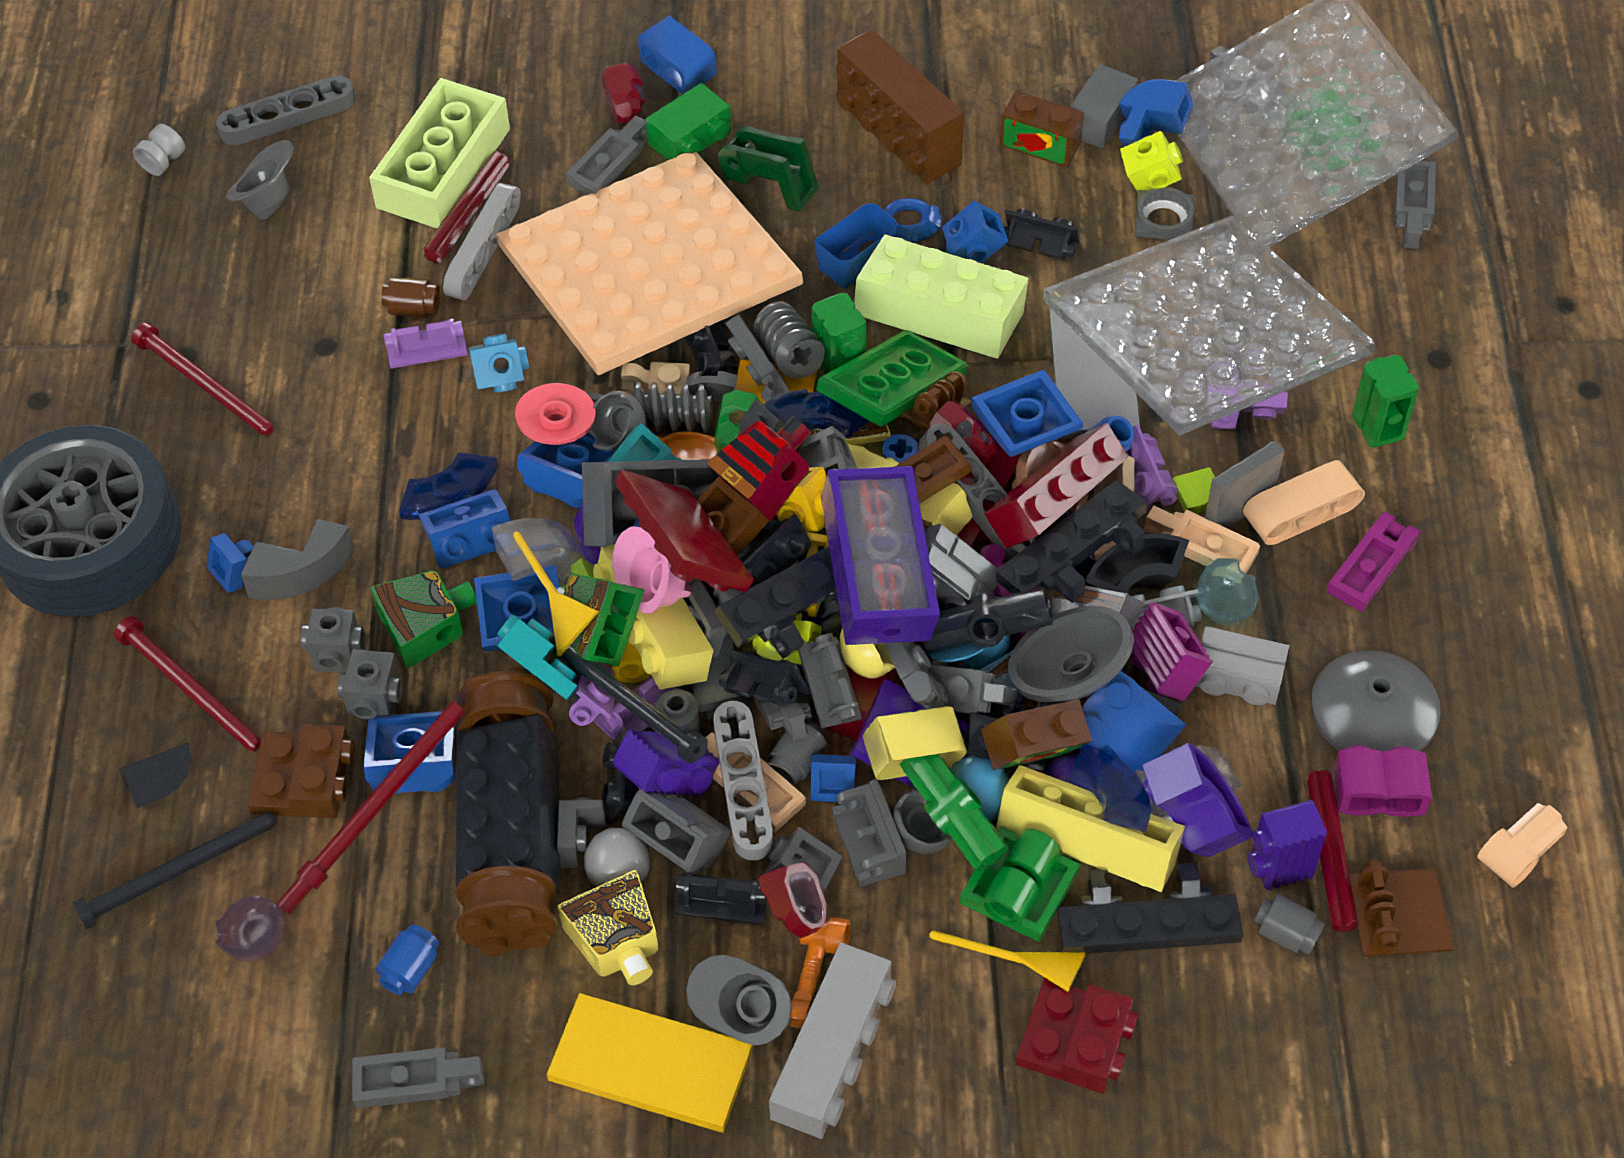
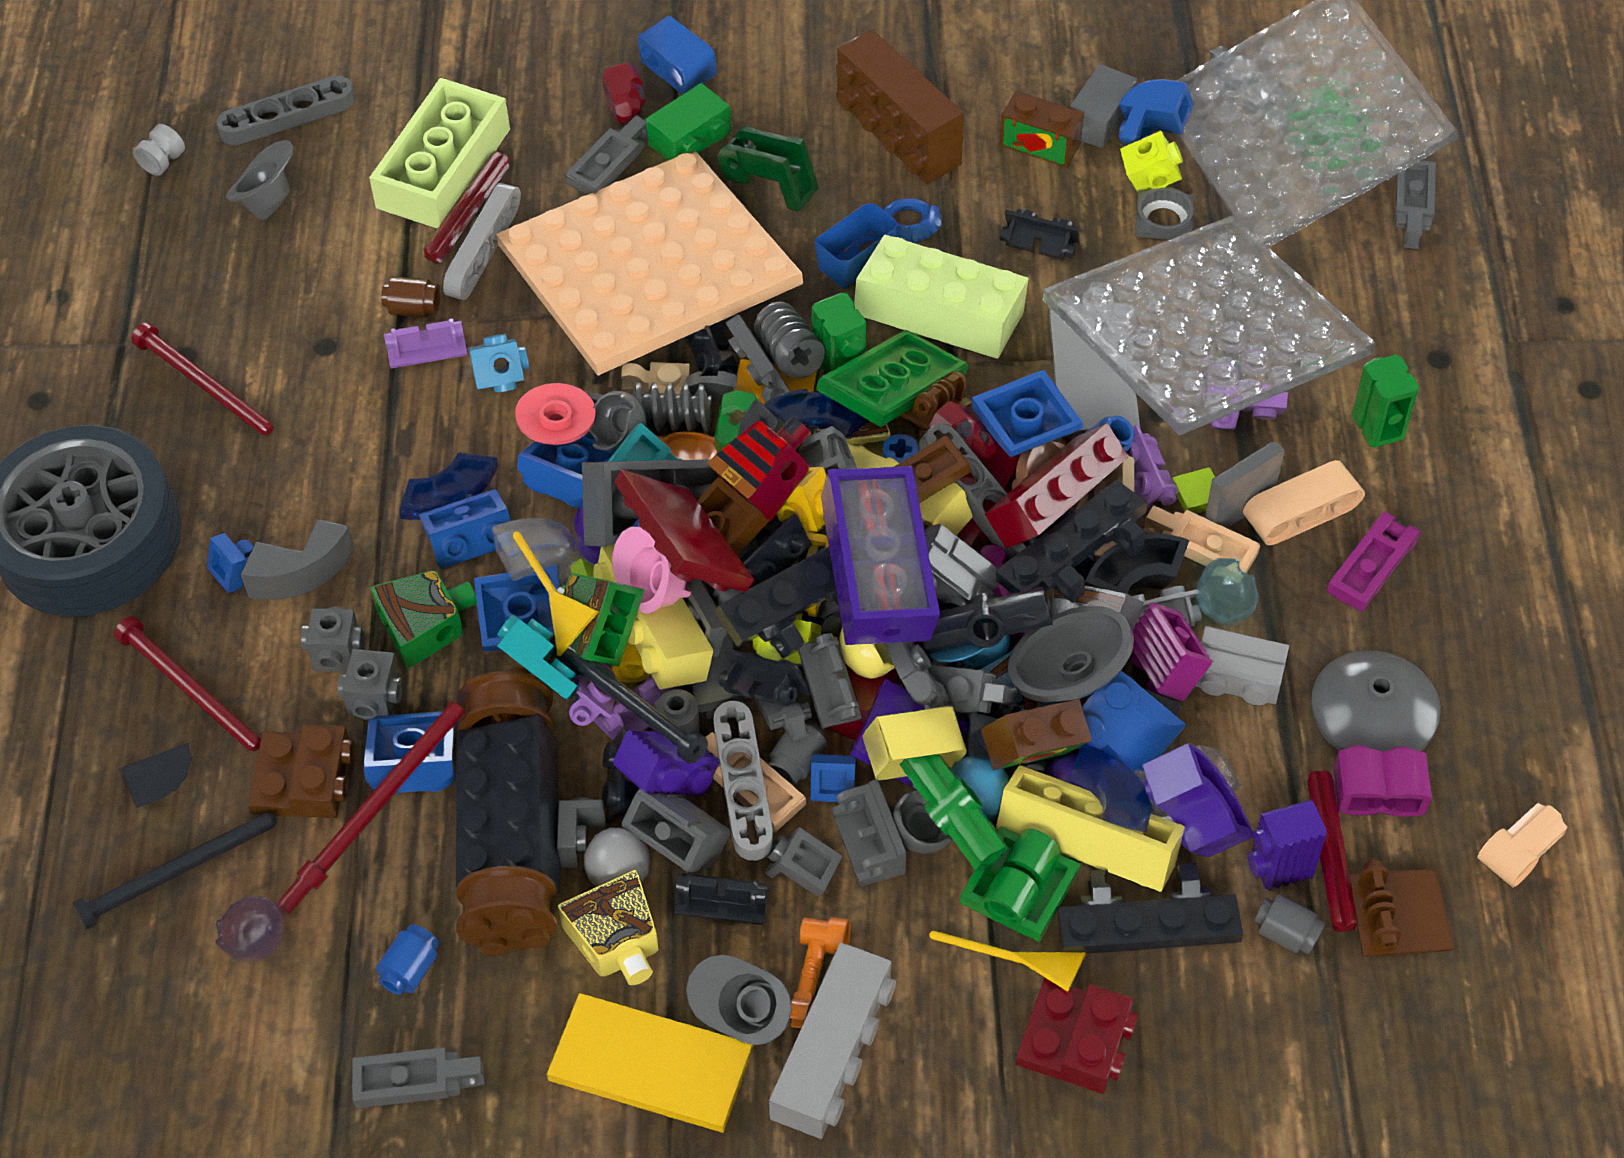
dark red rock [759,862,827,938] -> none
blue brick [942,200,1008,264] -> none

